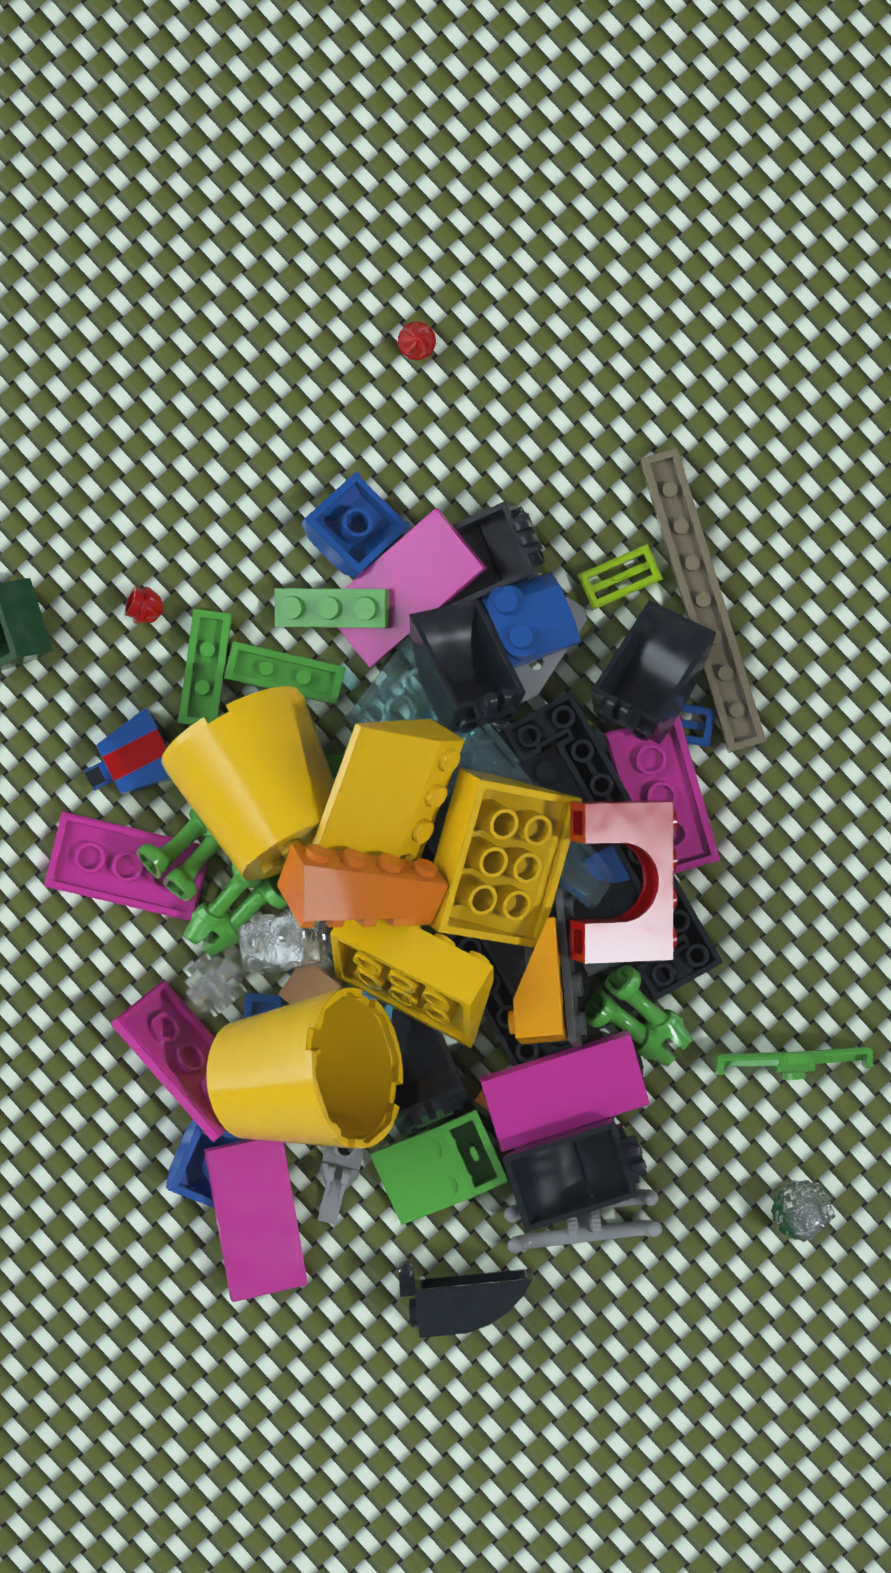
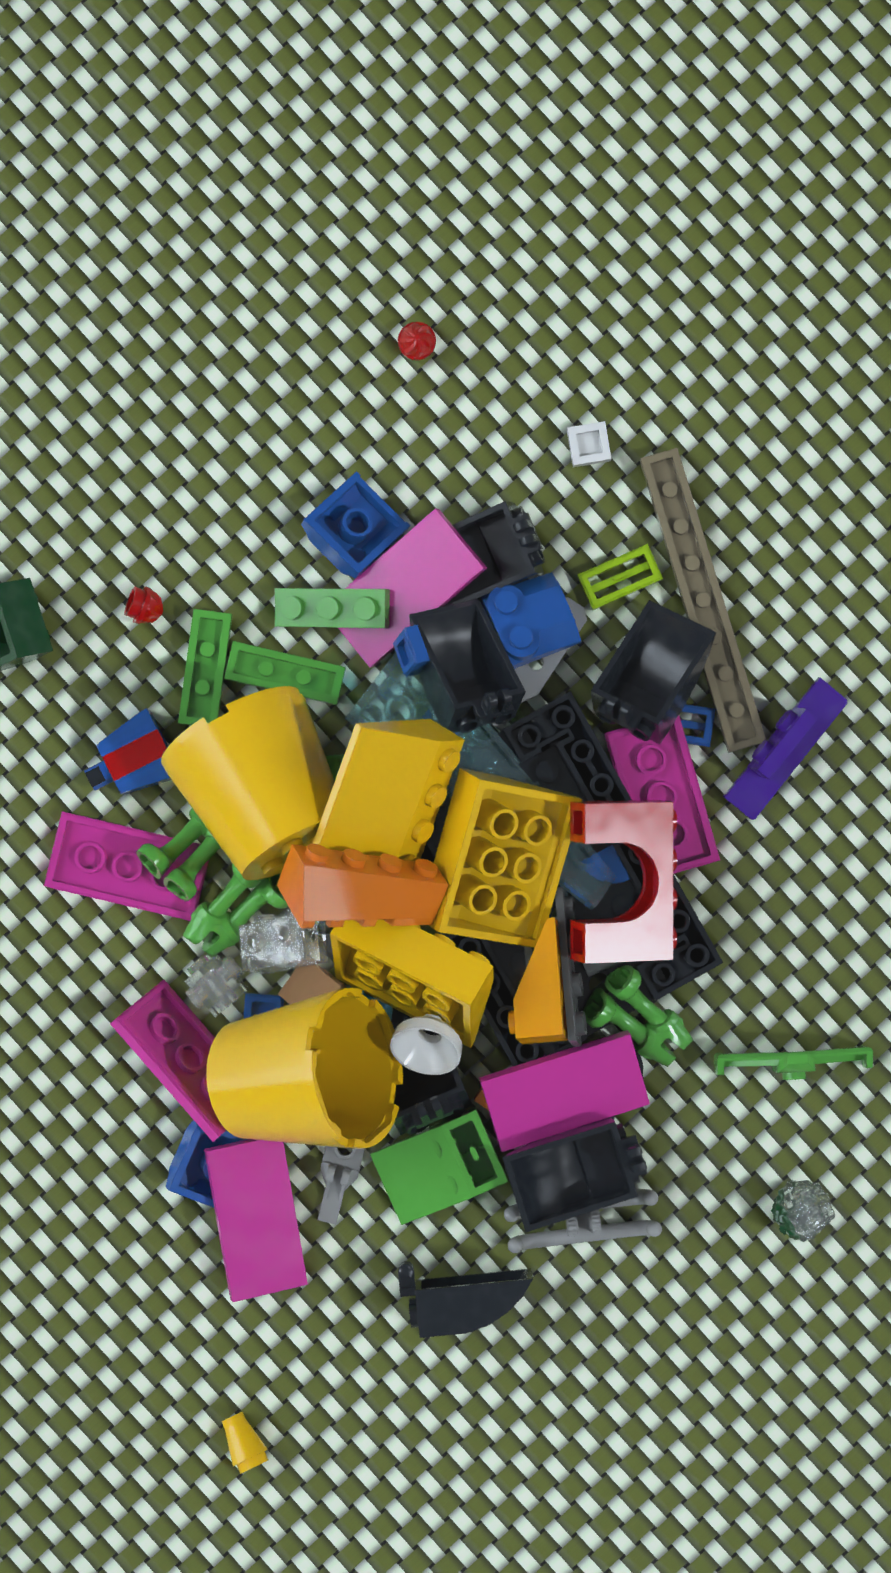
none -> yellow cone [222,1412,269,1474]
none -> white piece [390,1014,462,1075]
none -> blue tile [393,625,430,677]
none -> white plate [567,421,612,467]
none -> dark purple bracket [723,677,847,820]

